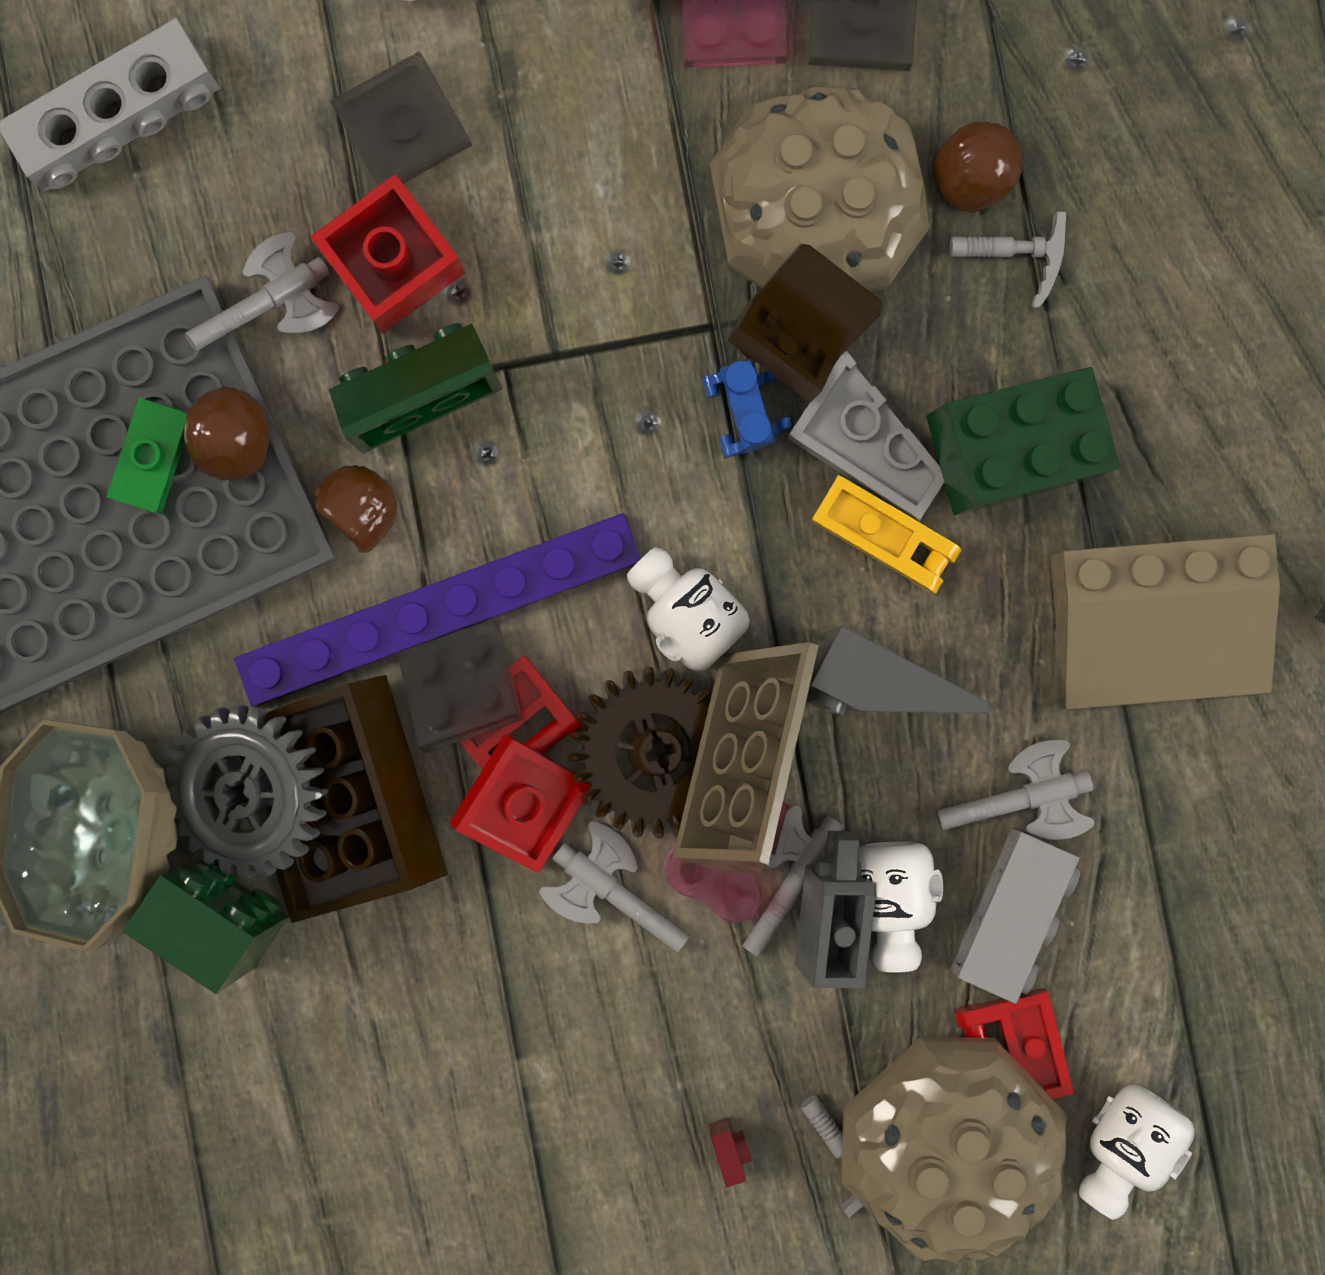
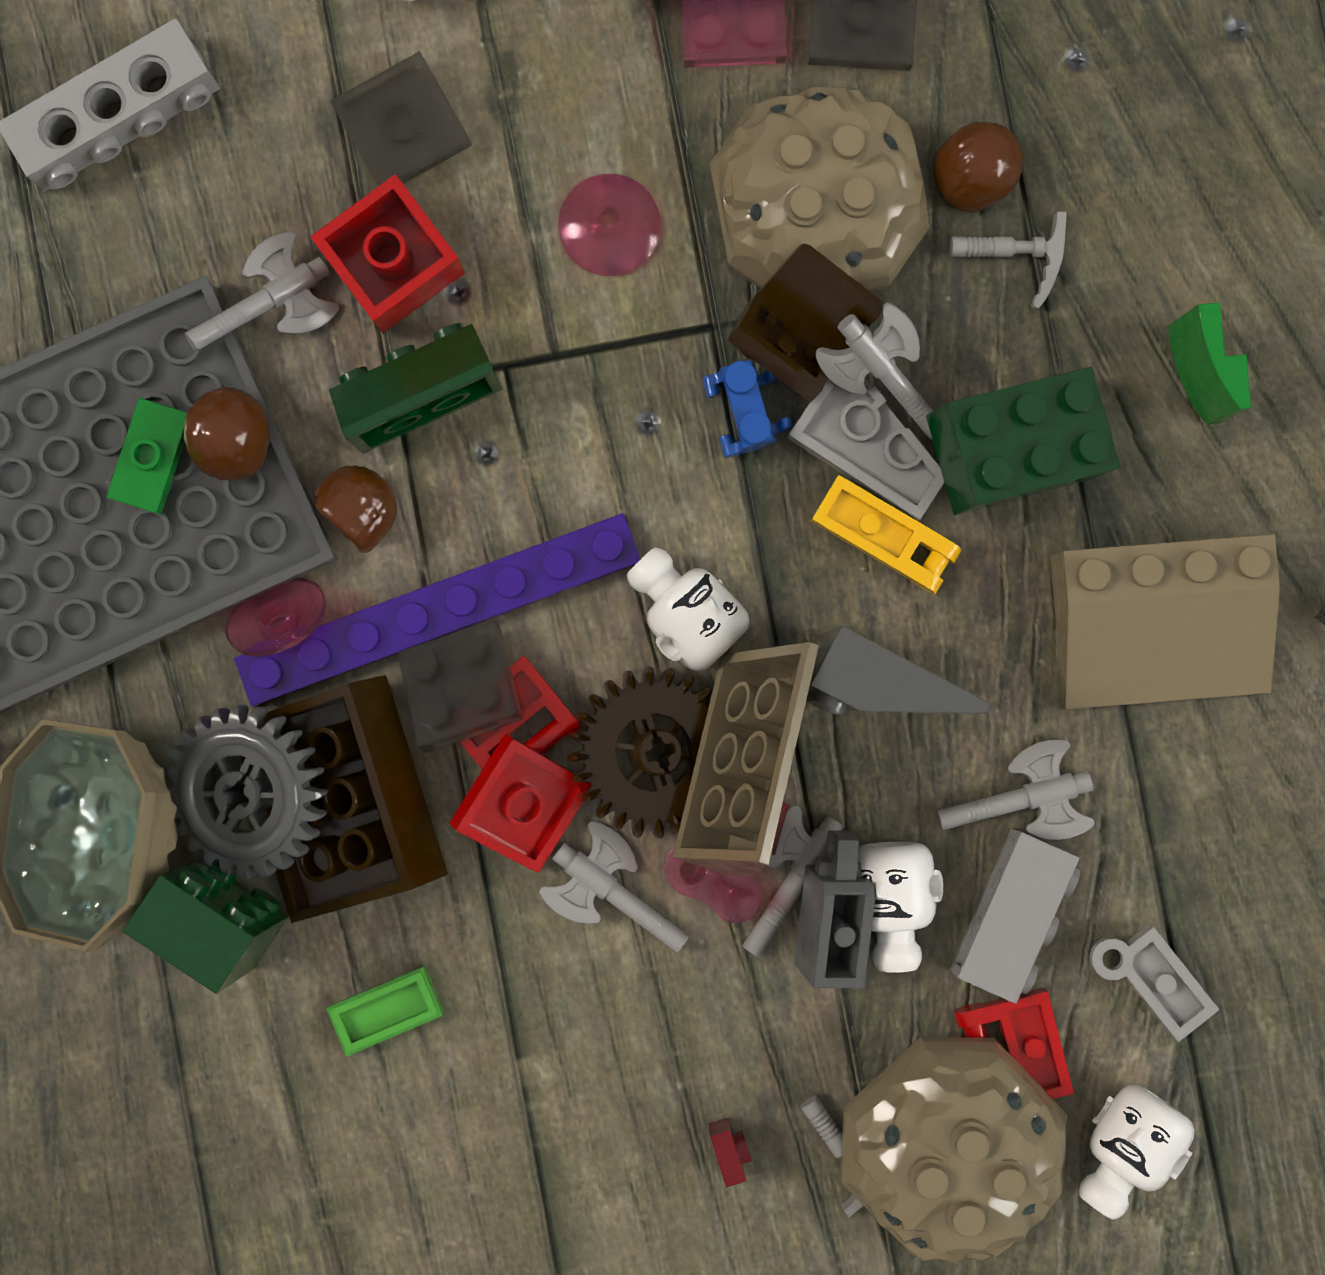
none -> clear pink dish [225,577,327,657]
none -> bright green tile [326,965,445,1057]
none -> clear pink dish [558,174,660,276]
none -> light grey piece [816,303,933,440]
none -> light grey hinge [1089,924,1219,1042]
none -> green slope [1168,302,1251,425]

